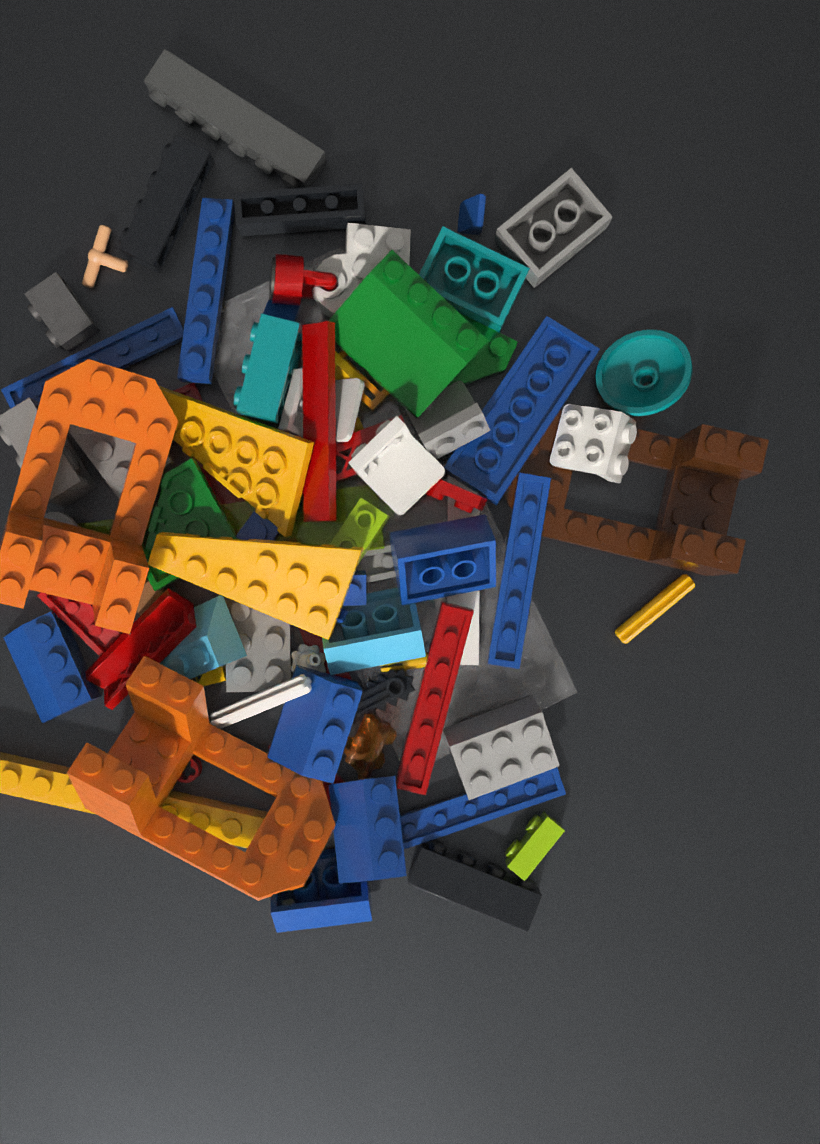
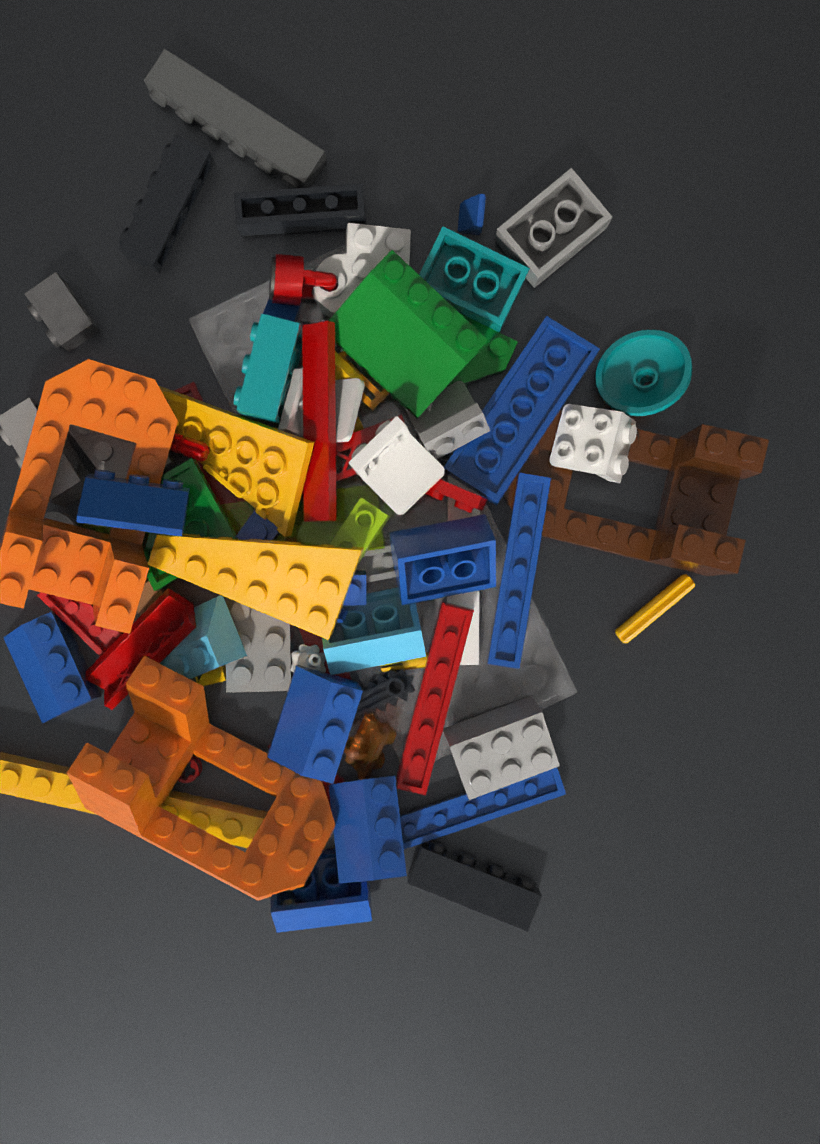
blue plate [1,307,184,409] -> none
light nougat piece [82,225,128,288] -> none
blue plate [177,198,235,384] -> none
white axle [210,674,312,729] -> none
lime piece [505,811,565,881] -> none
none -> blue slope [76,470,190,537]
none -> red piece [170,433,210,462]

